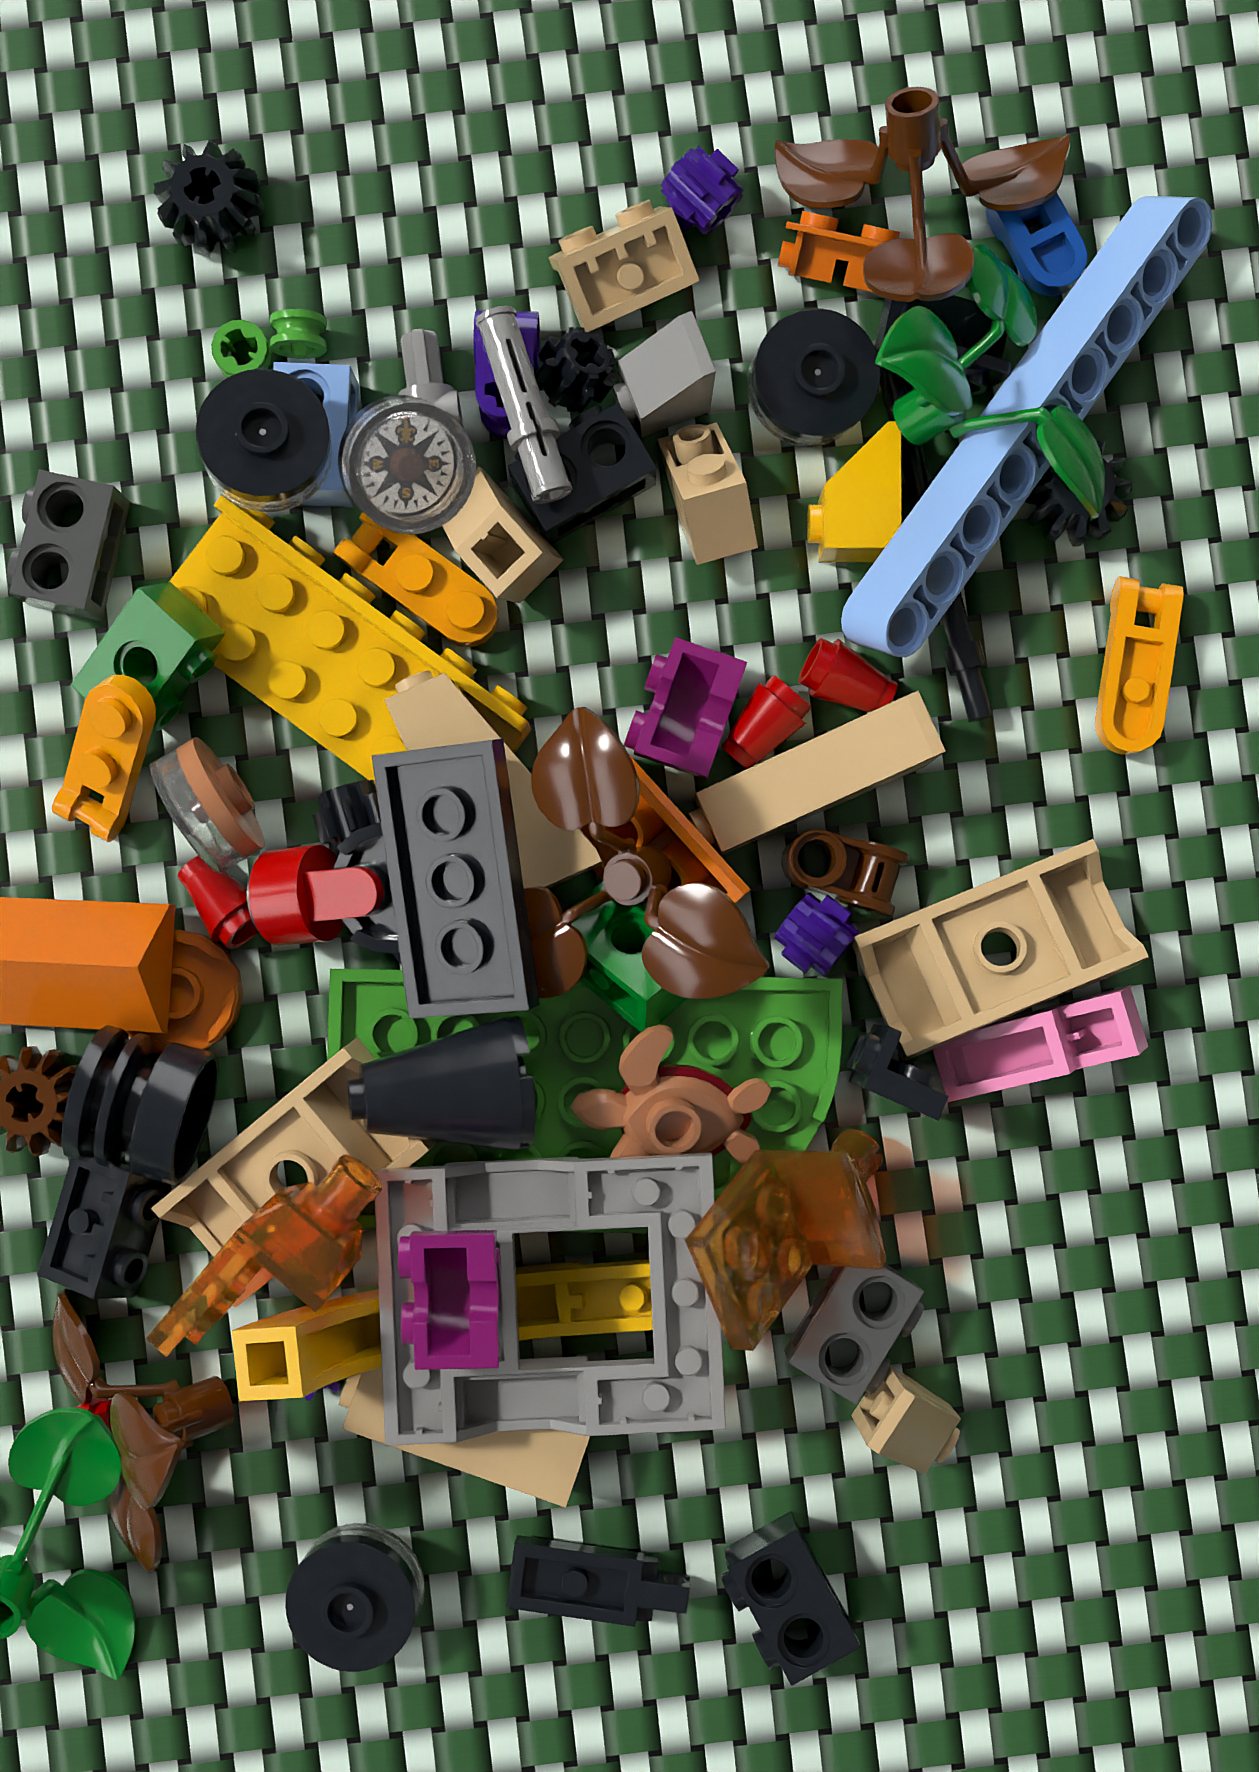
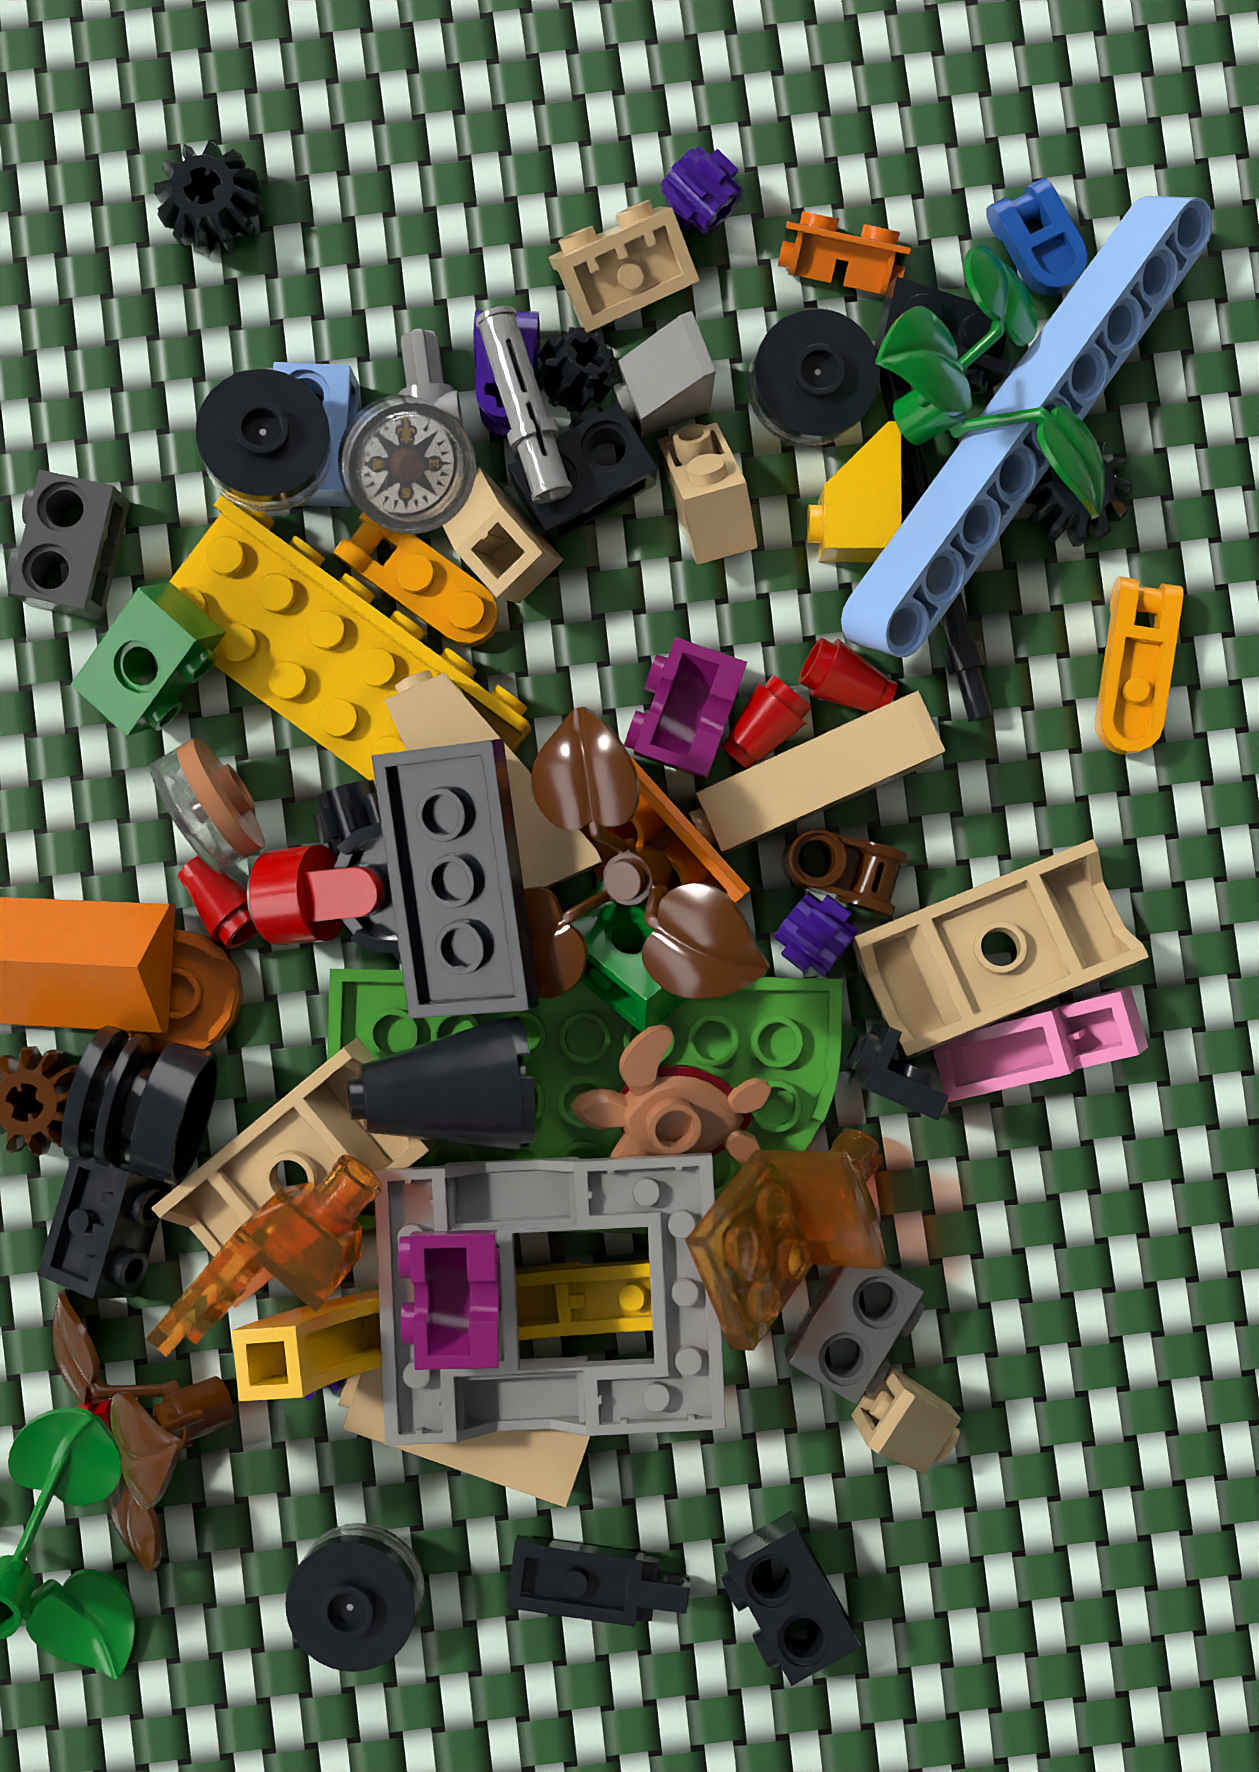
light orange plate [52,674,156,842] -> none
bright green bush [211,320,273,378] -> none
bright green bush [270,309,327,359] -> none
reddish brown plant [775,87,1070,302] -> none

